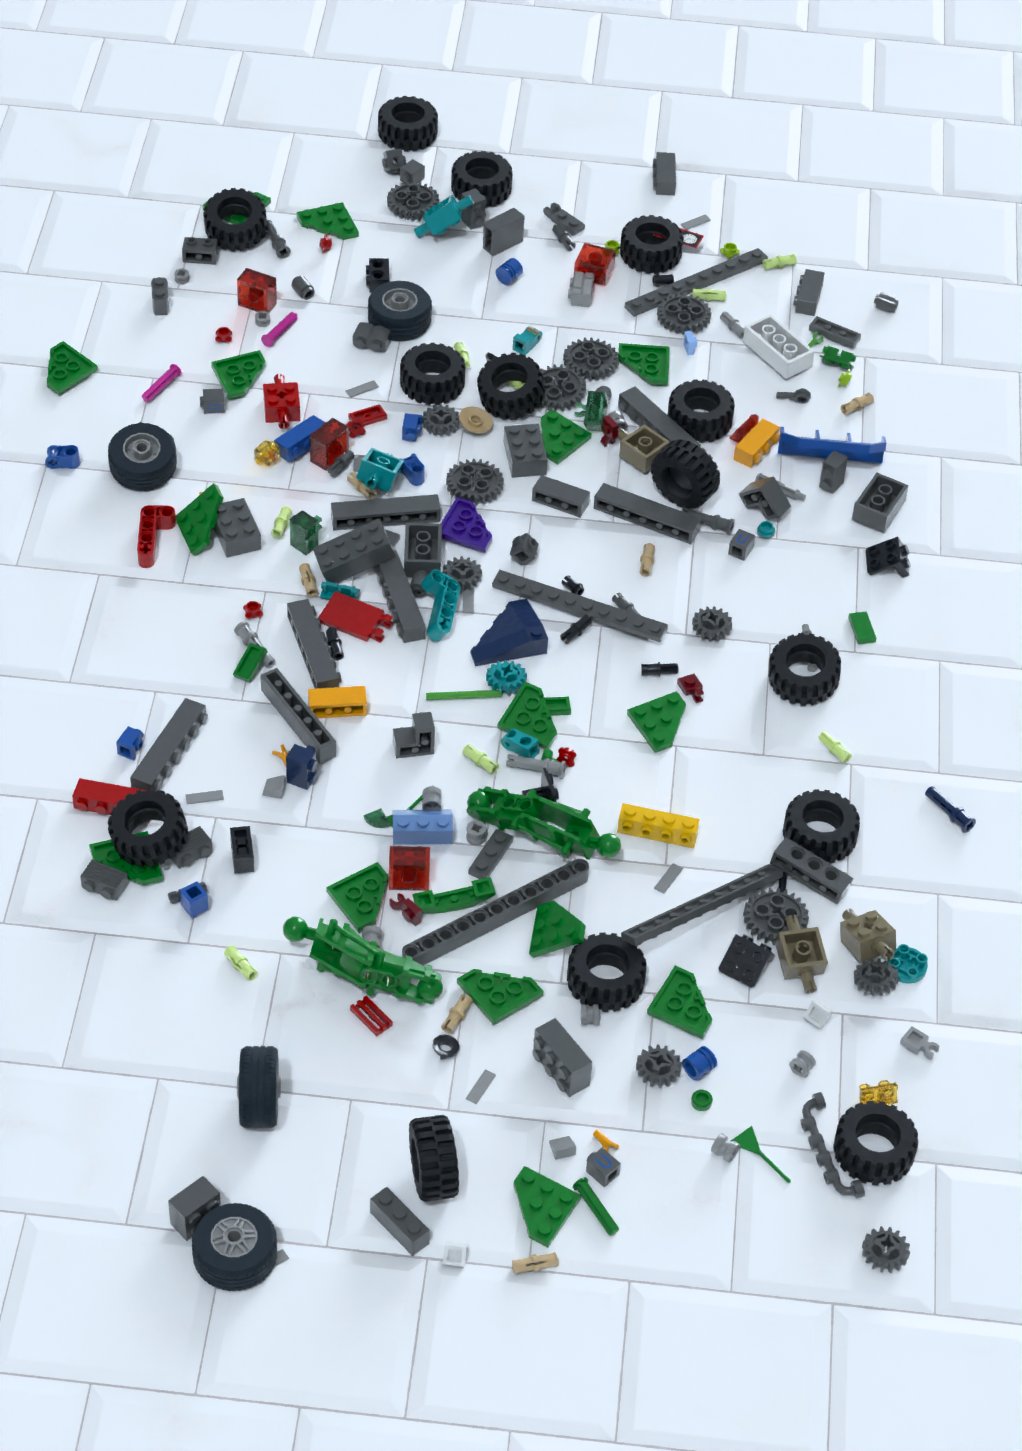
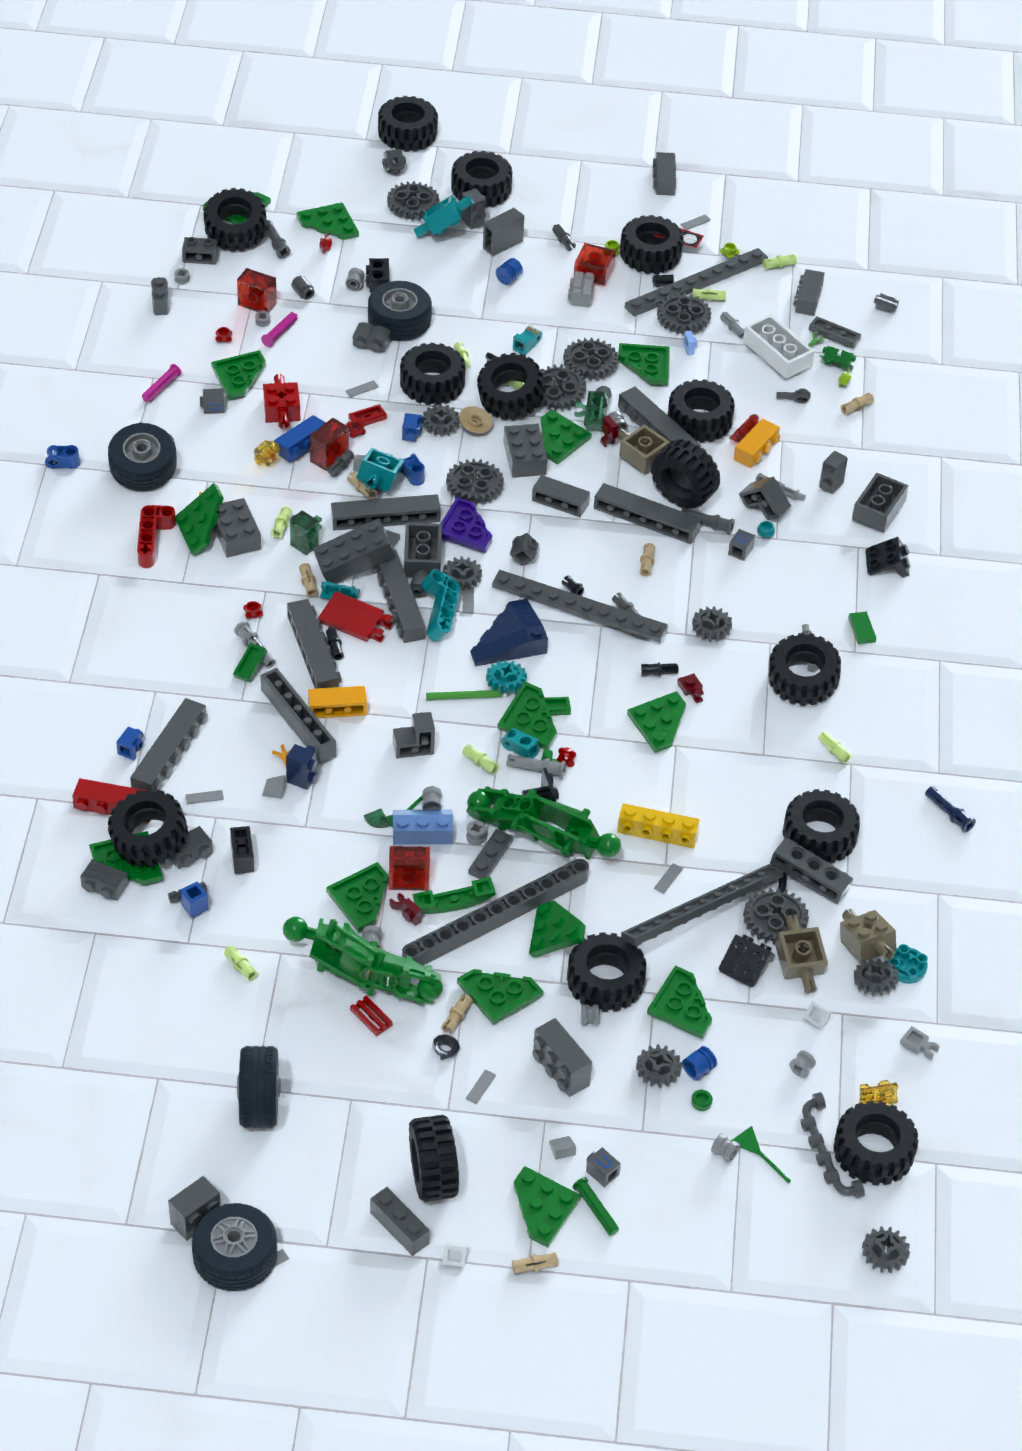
green plate [47,341,98,395] -> none
dark grey brick [400,159,425,184] -> none
dark grey hinge [543,202,585,236] -> none
black axle [560,615,593,644] -> none
light orange bar [593,1129,619,1152] -> none
blue plate [778,426,887,463] -> none
none -> light grey wheel [345,268,365,291]

